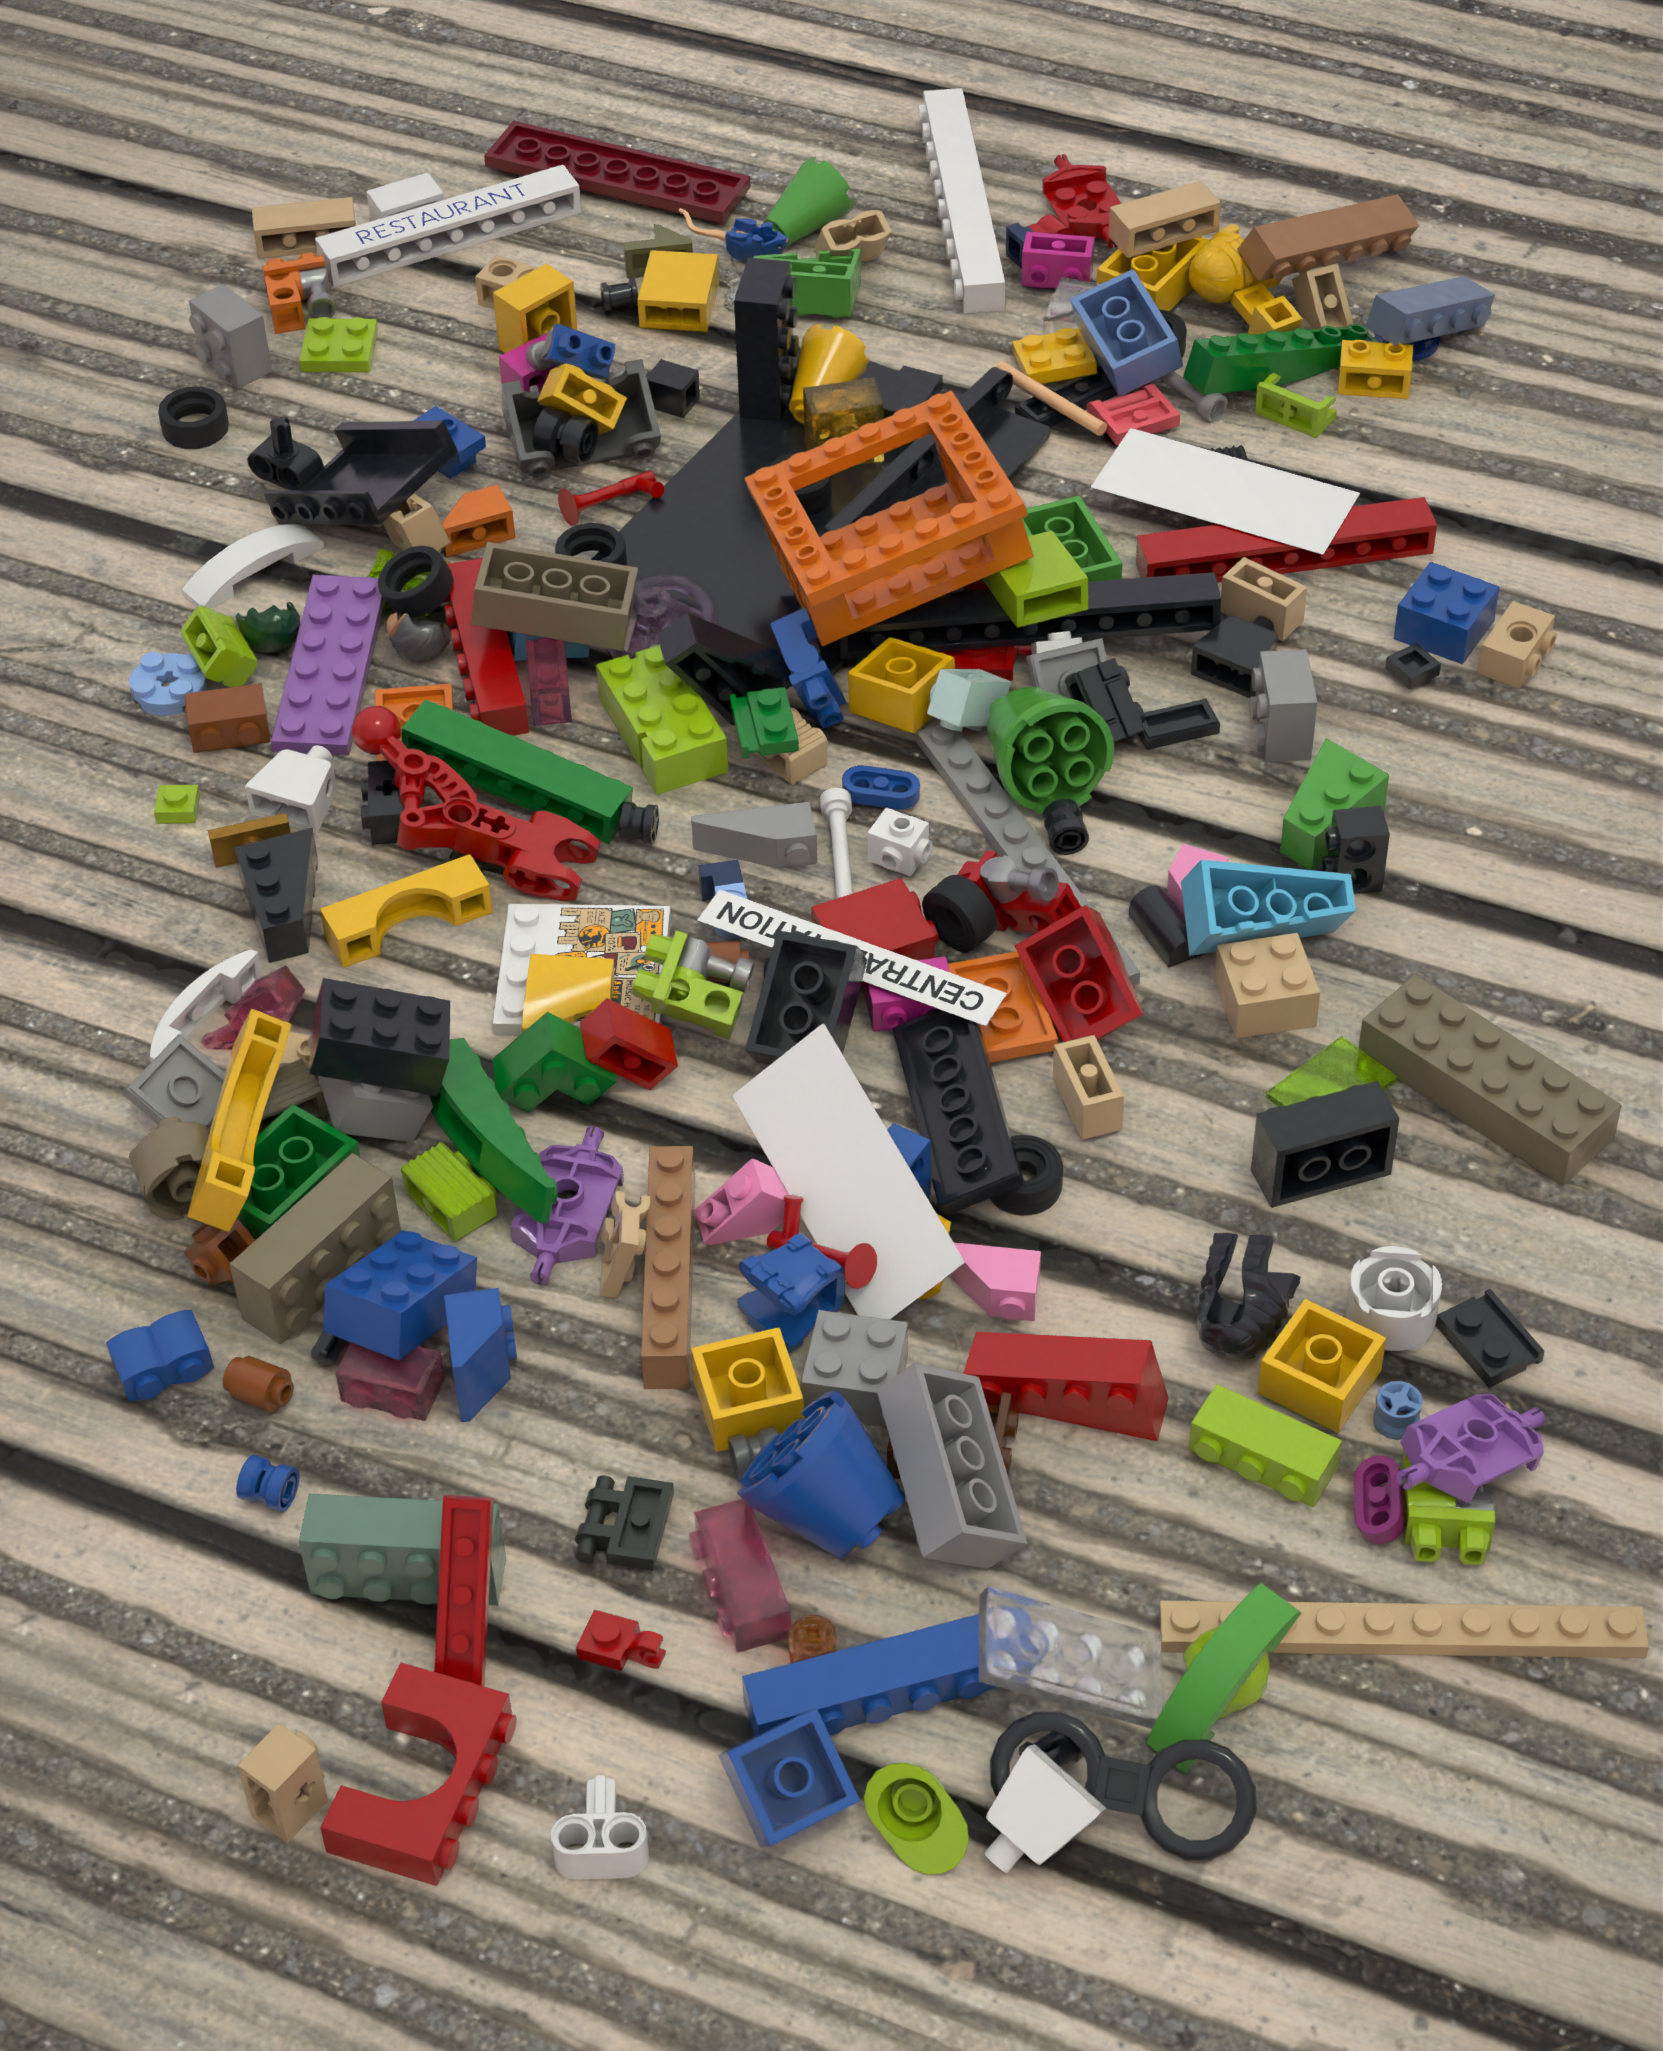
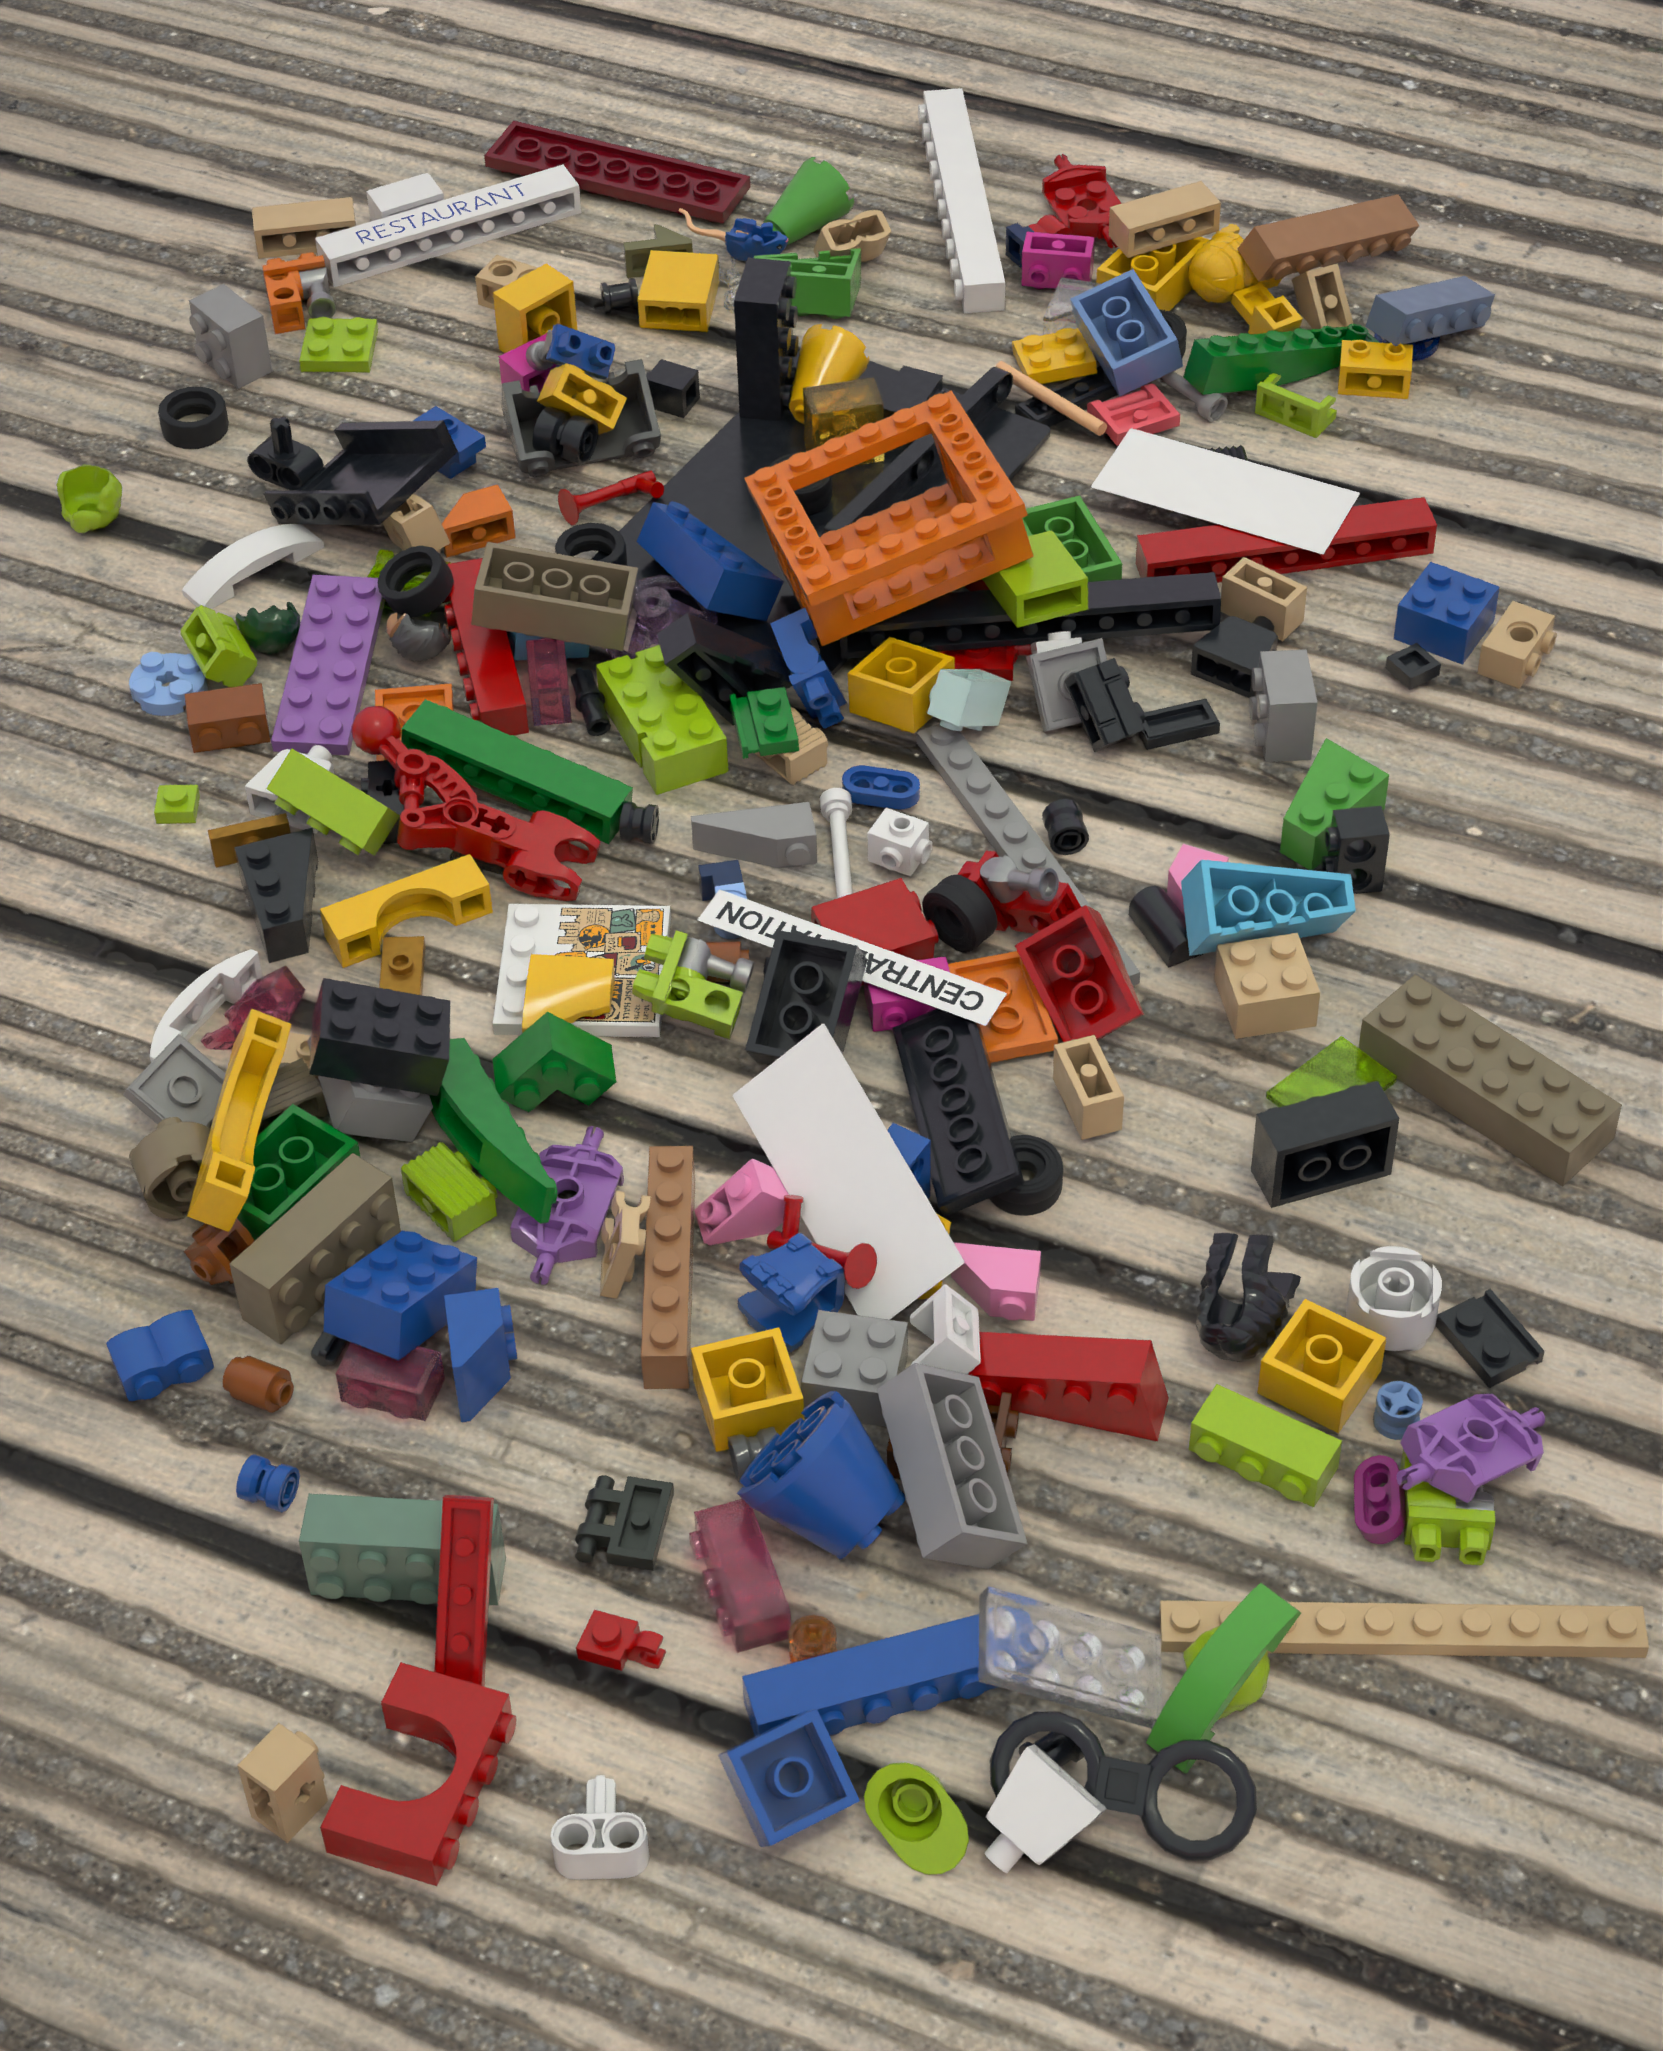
red brick [580,998,678,1090] -> none
bright green cone [987,687,1114,814] -> none
none -> lime hair [56,464,122,533]
none -> lime brick [266,748,400,856]
none -> pearl gold plate [379,936,426,995]
none -> black axle [571,668,611,736]
none -> blue wedge [636,501,784,621]
none -> white panel [910,1284,981,1374]

